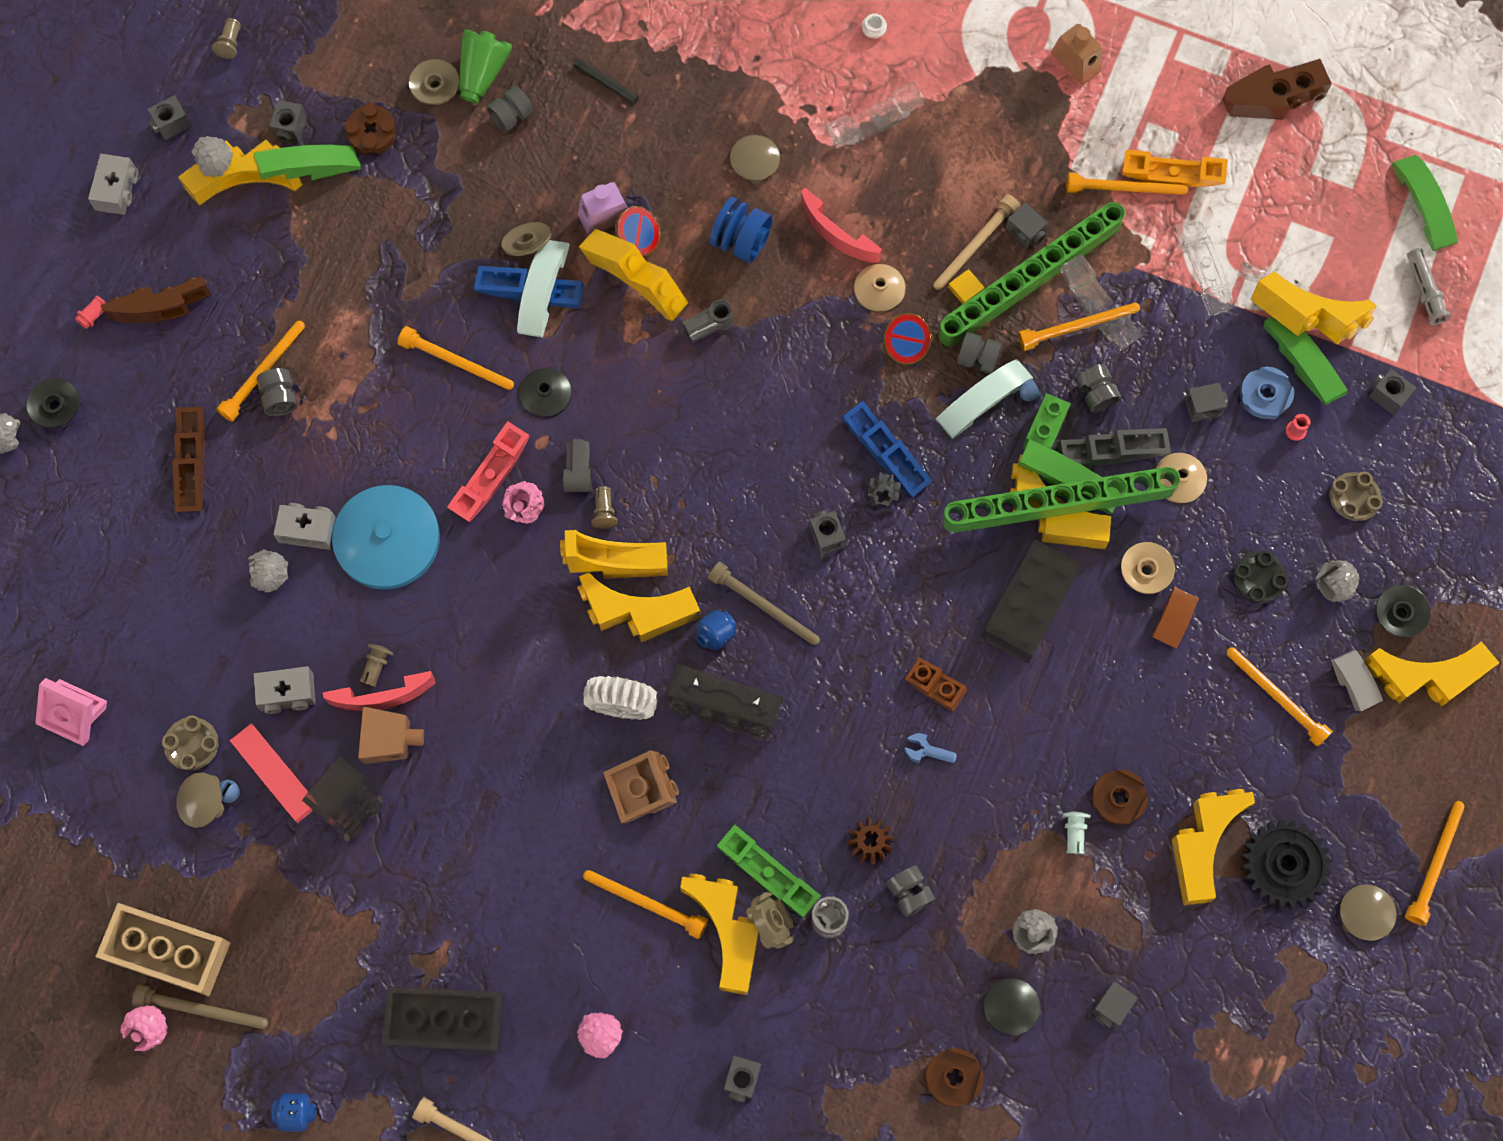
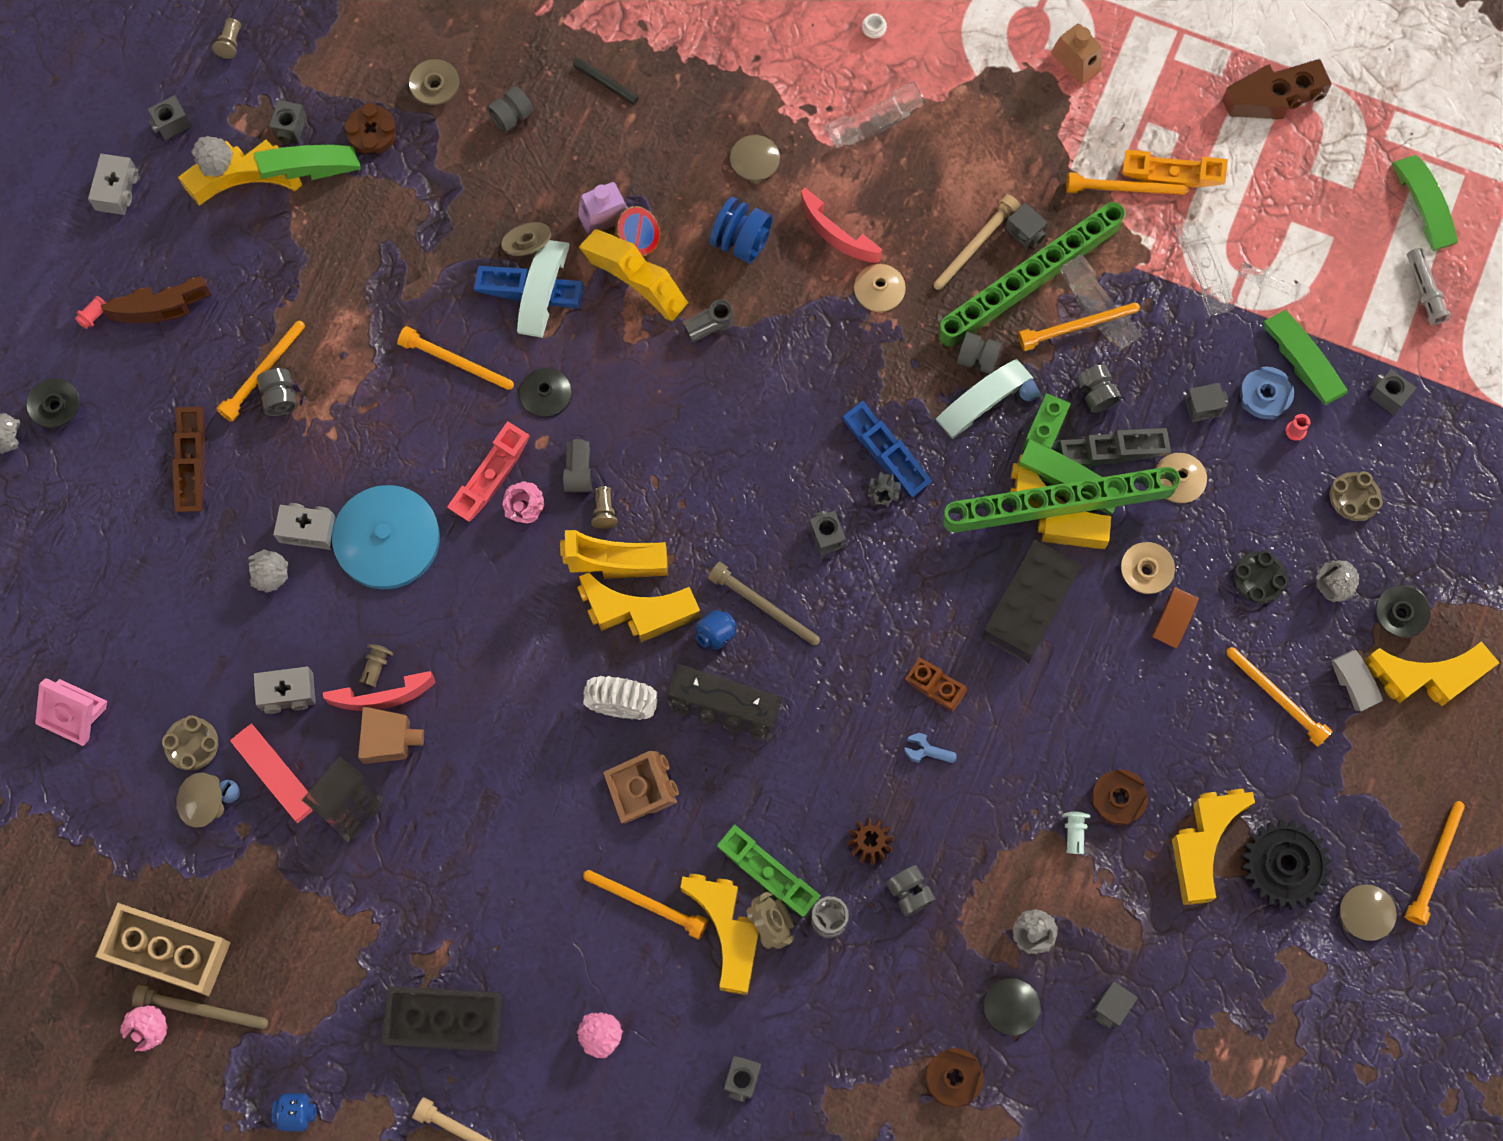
bright green cone [459,29,512,104] -> none
piece [883,313,931,364] -> none
yellow tile [948,269,985,304] -> none
yellow arch [1250,271,1377,344] -> none

